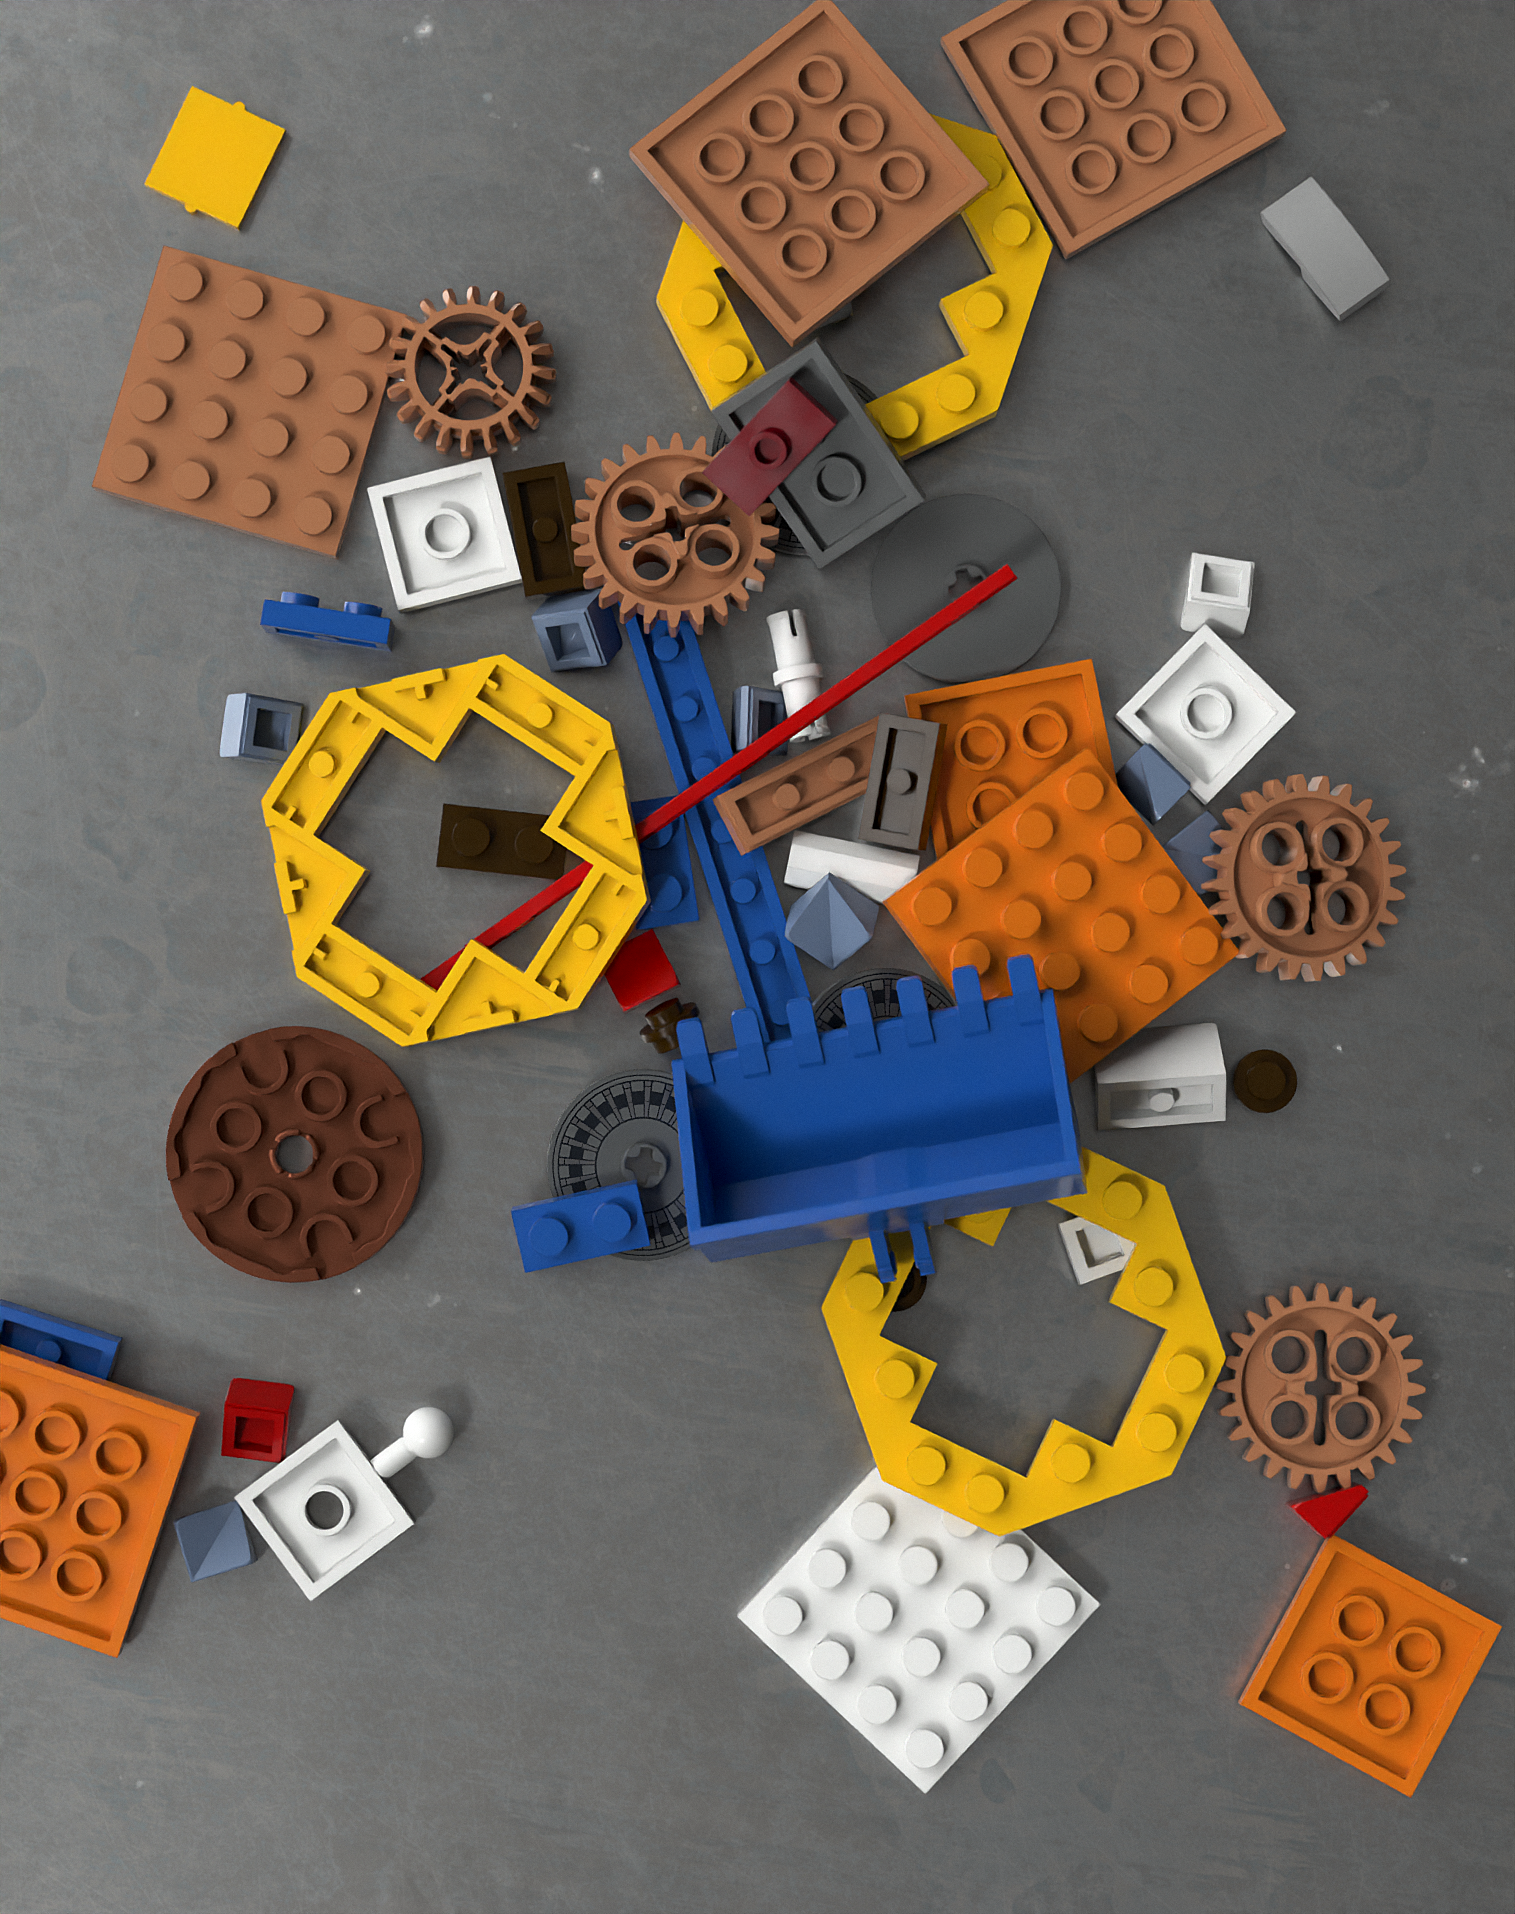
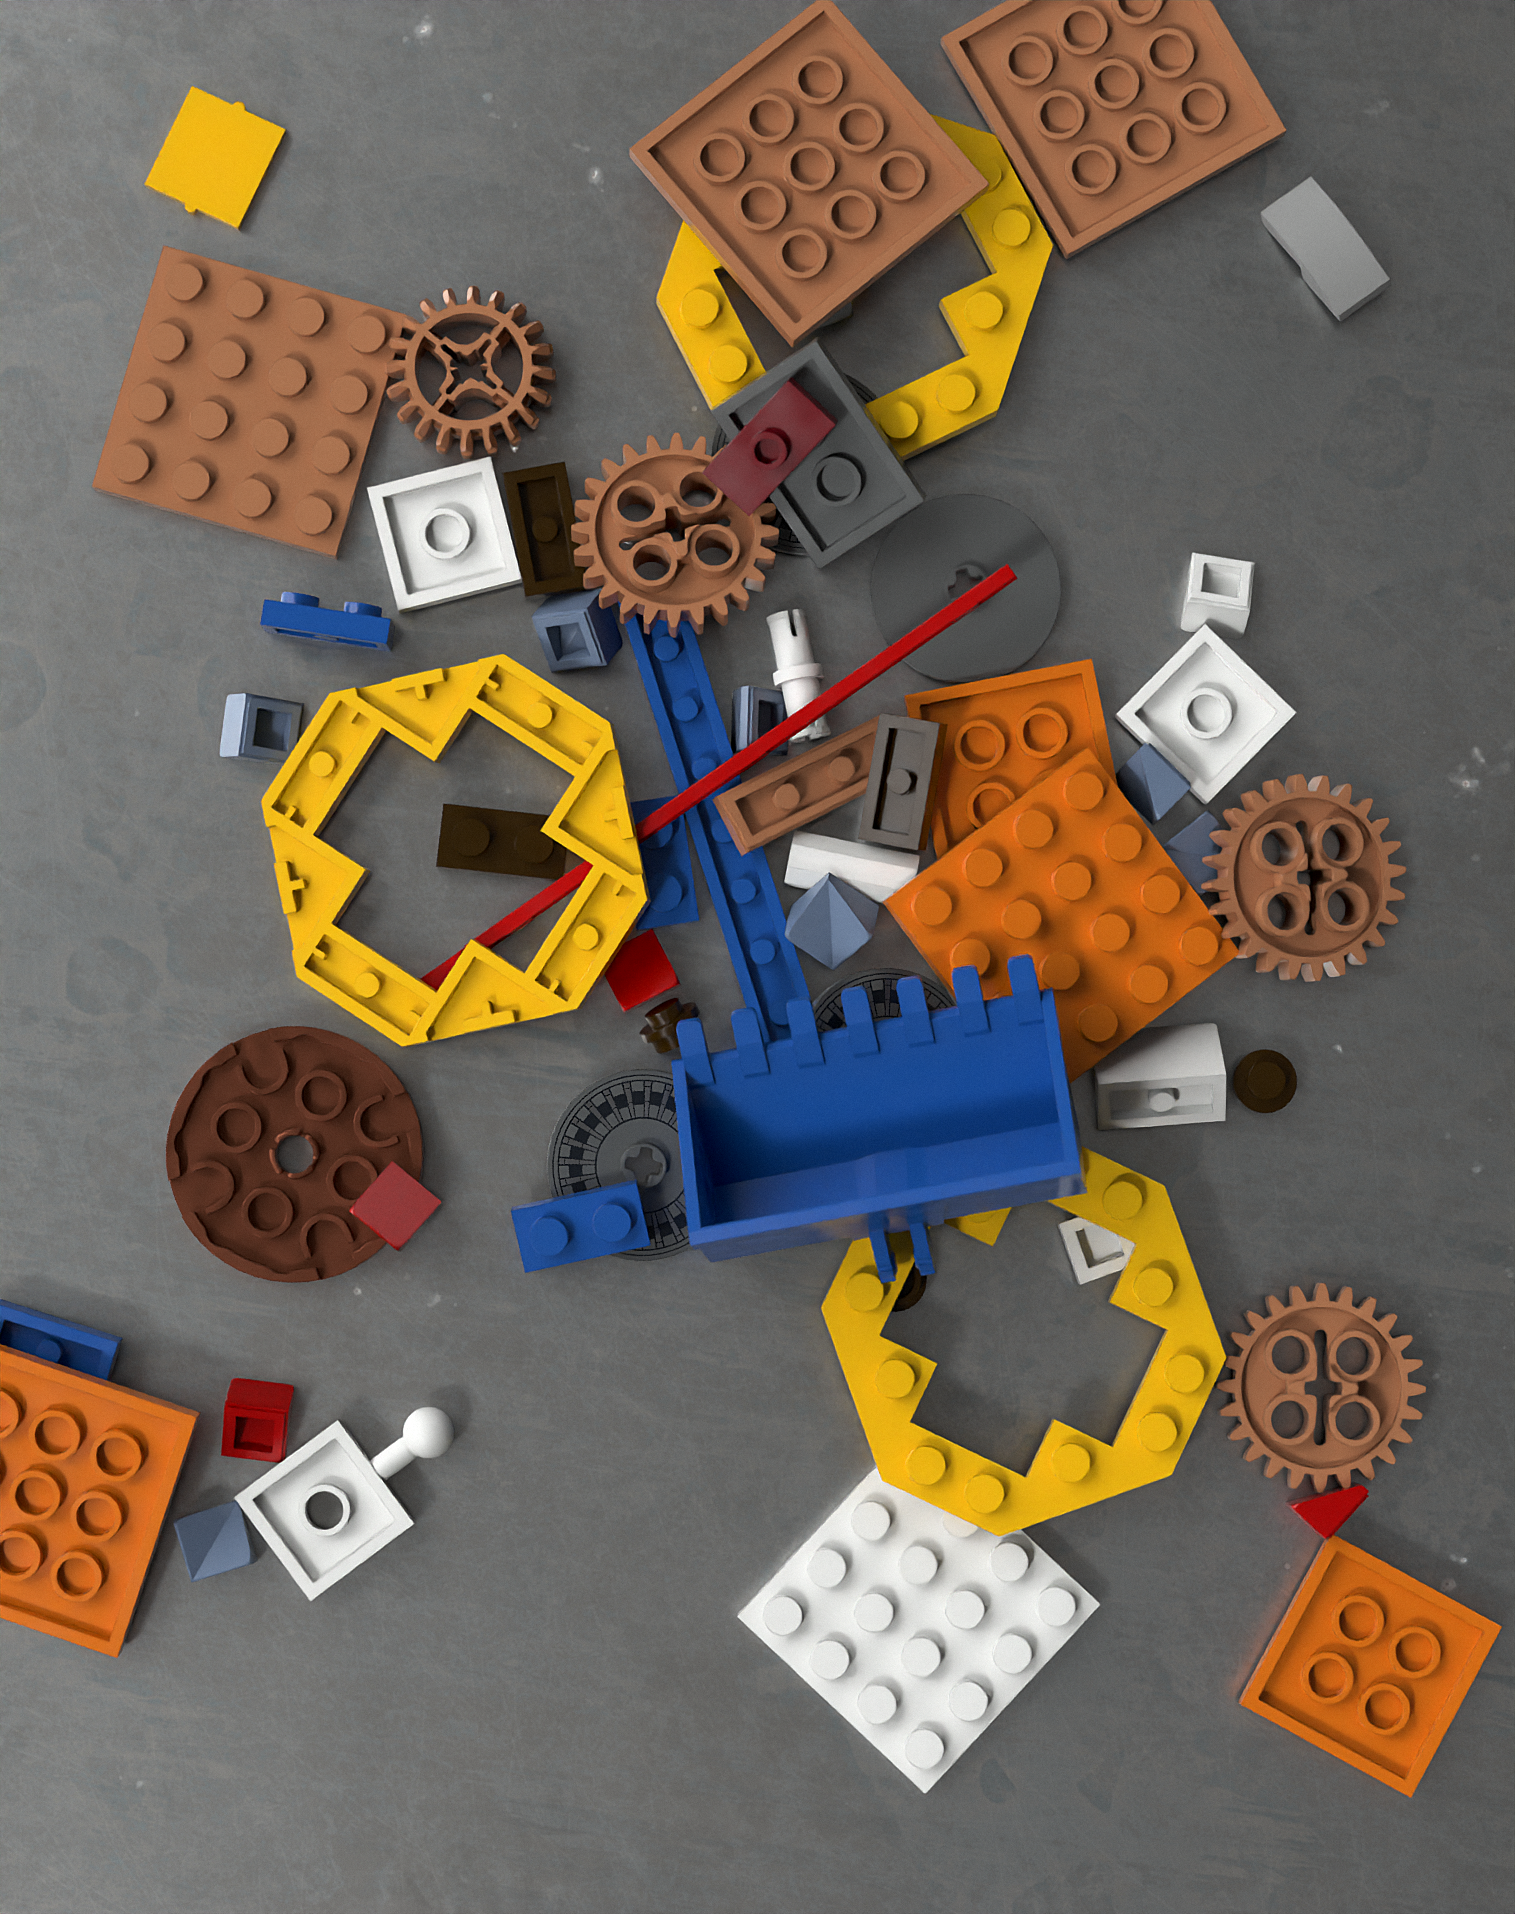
none -> red slope [349,1161,442,1252]

